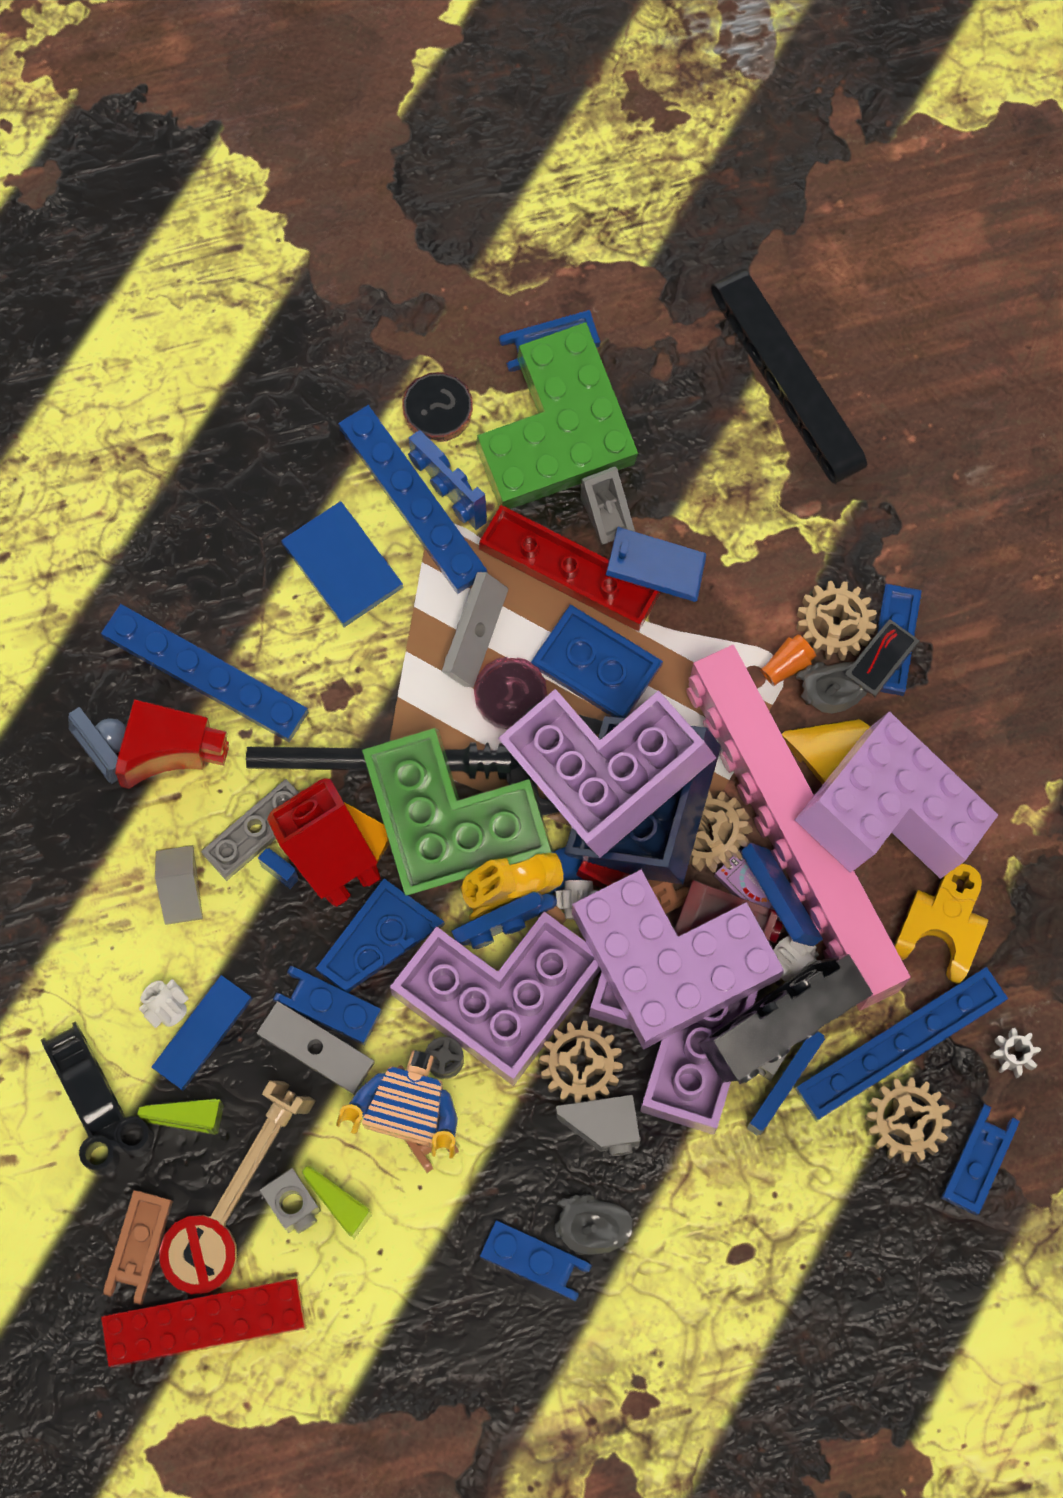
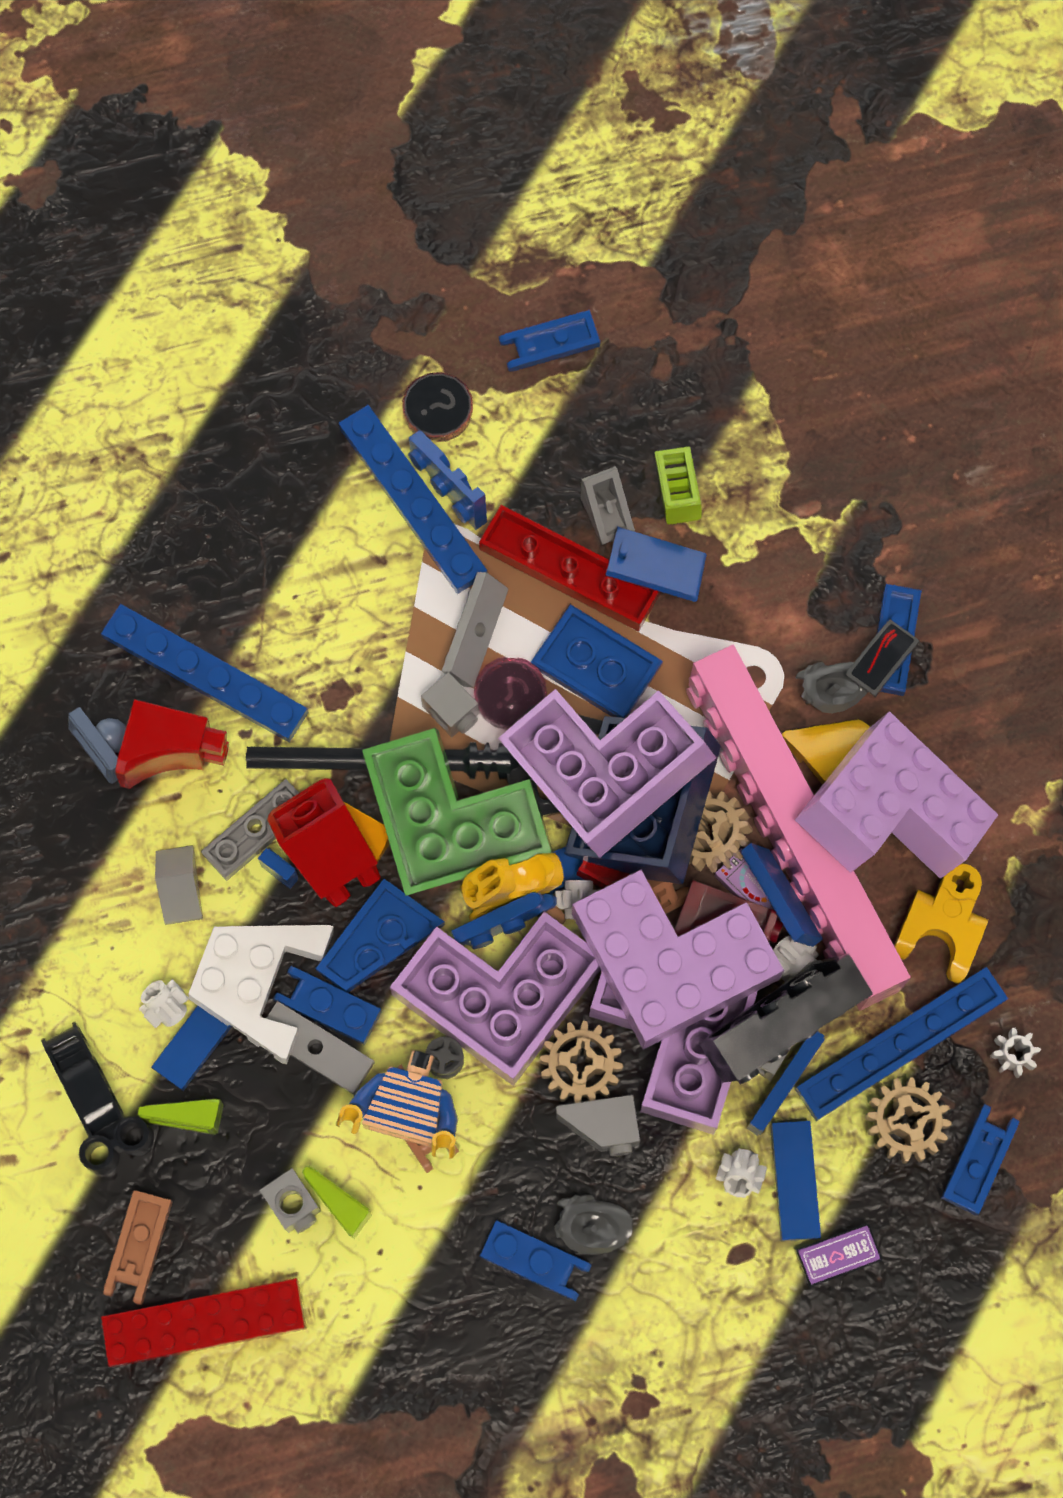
tan piece [159,1080,316,1294] -> none
blue tile [281,501,403,628] -> none
bright green brick [476,322,638,509] -> none
black beam [711,268,867,484] -> none
orange cone [760,634,816,686] -> none
tan gear [796,581,877,661] -> none
none -> white wing [188,925,334,1064]
none -> light grey brick [421,672,479,738]
none -> lime slope [655,446,702,524]
none -> white gear [716,1148,767,1198]
none -> blue tile [771,1121,821,1241]
none -> medium lavender tile [795,1223,883,1288]

